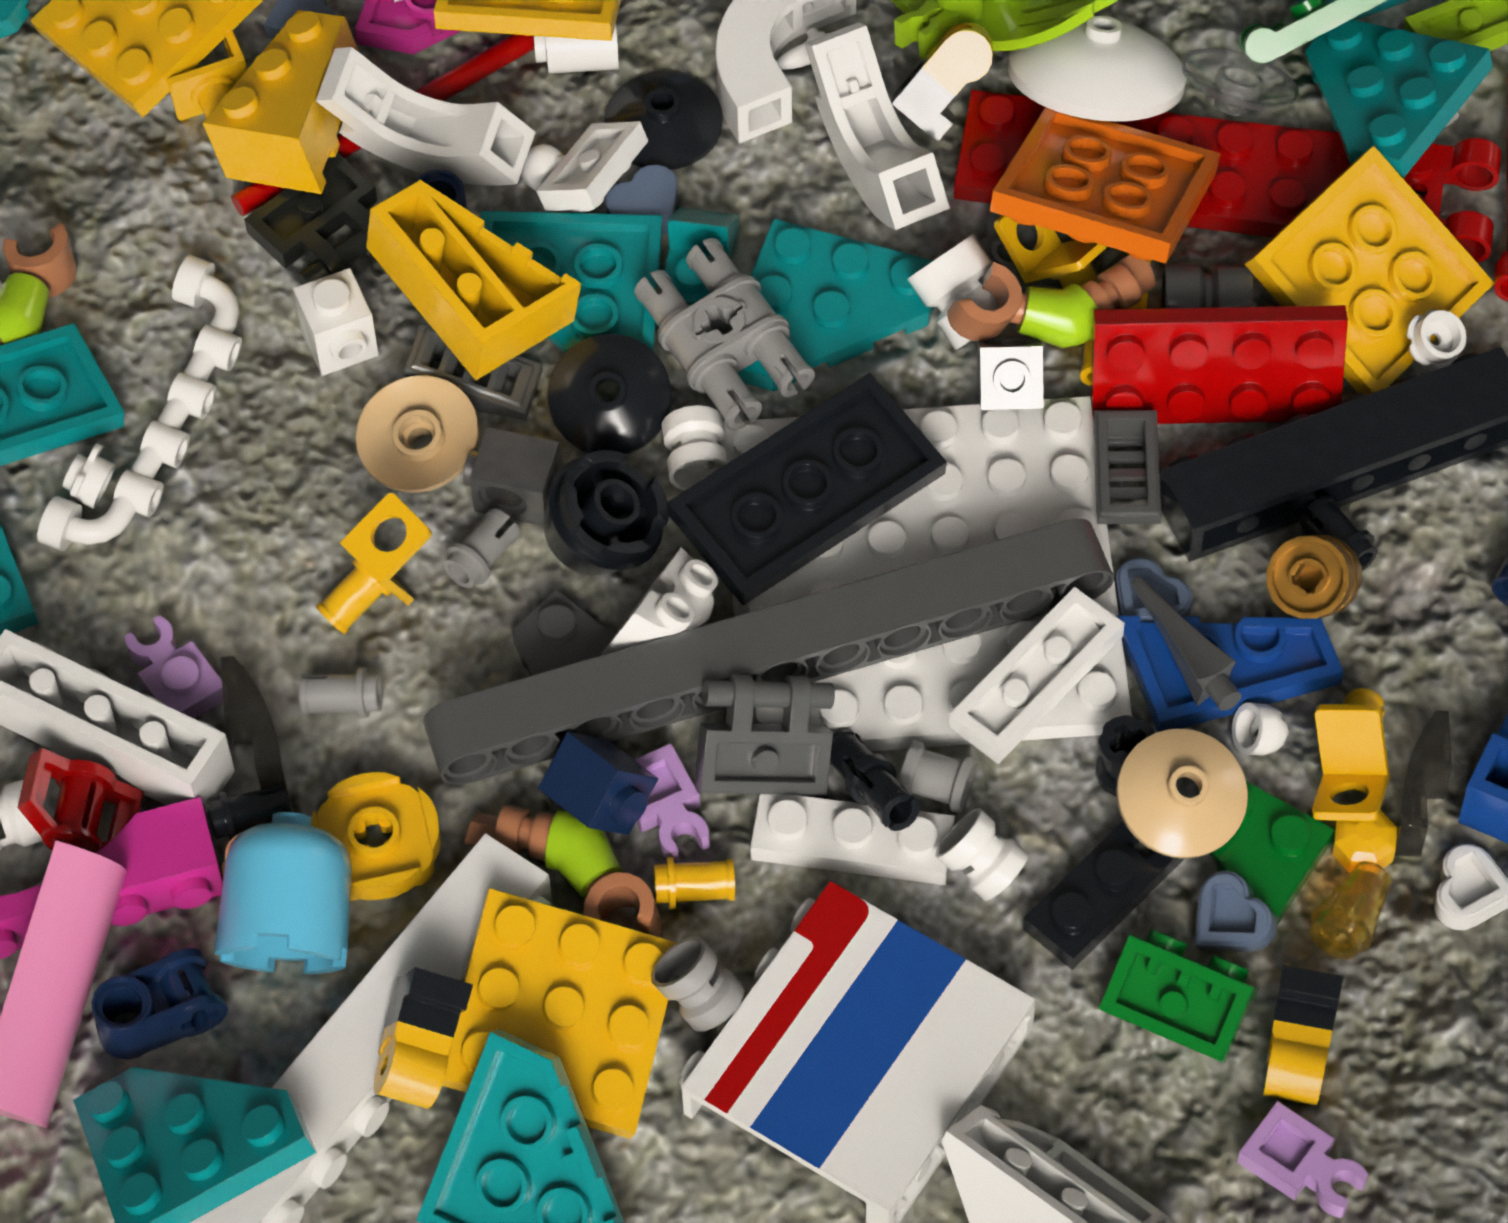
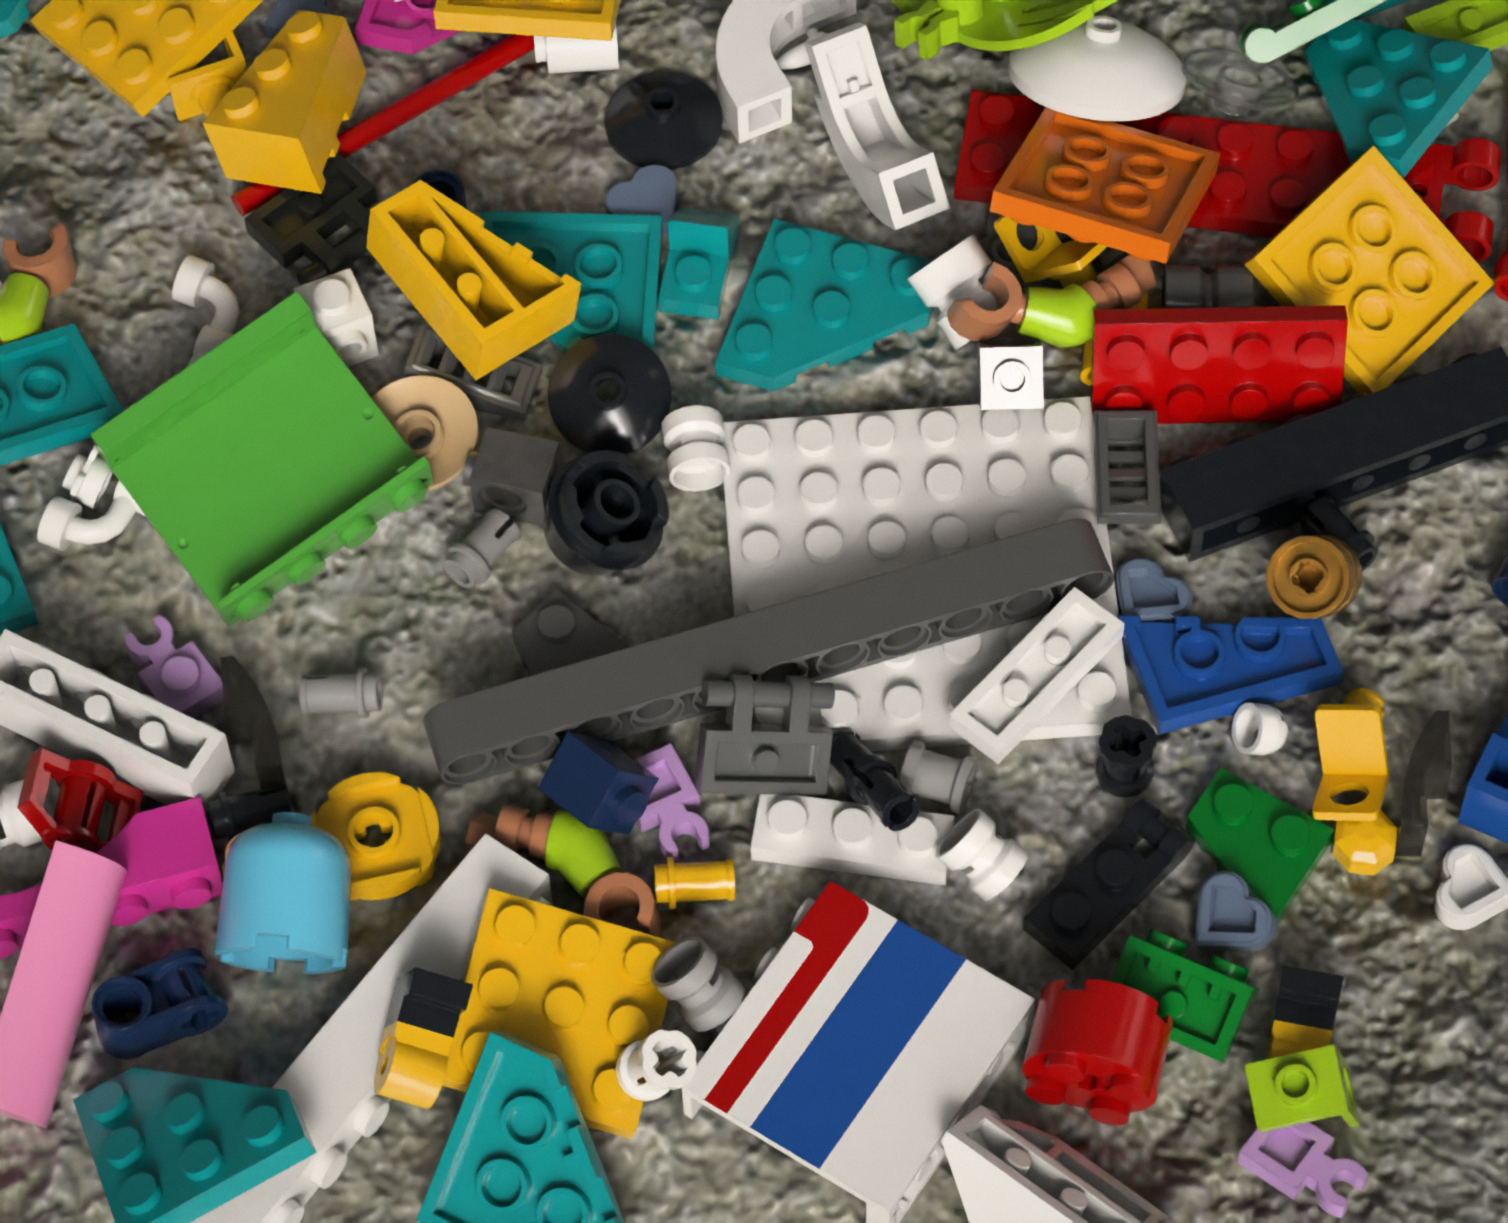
yellow bracket [315,493,432,635] -> none
white arch [316,47,536,186] -> none
white plate [521,121,648,213] -> none
white cylinder [600,547,718,656] -> none
light grey pin [634,238,815,430] -> none
black plate [667,373,947,606] -> none
leg [892,22,993,142] -> none
tan dish [1116,729,1248,859] -> none
dark grey piece [1132,576,1241,711] -> none
clear yellow cone [1310,861,1392,960] -> none
white plate [1406,309,1467,369] -> none
none -> bright green panel [90,291,434,627]
none -> white bush [615,1029,697,1102]
none -> red brick [1022,979,1173,1126]
none -> lime bracket [1245,1044,1360,1132]

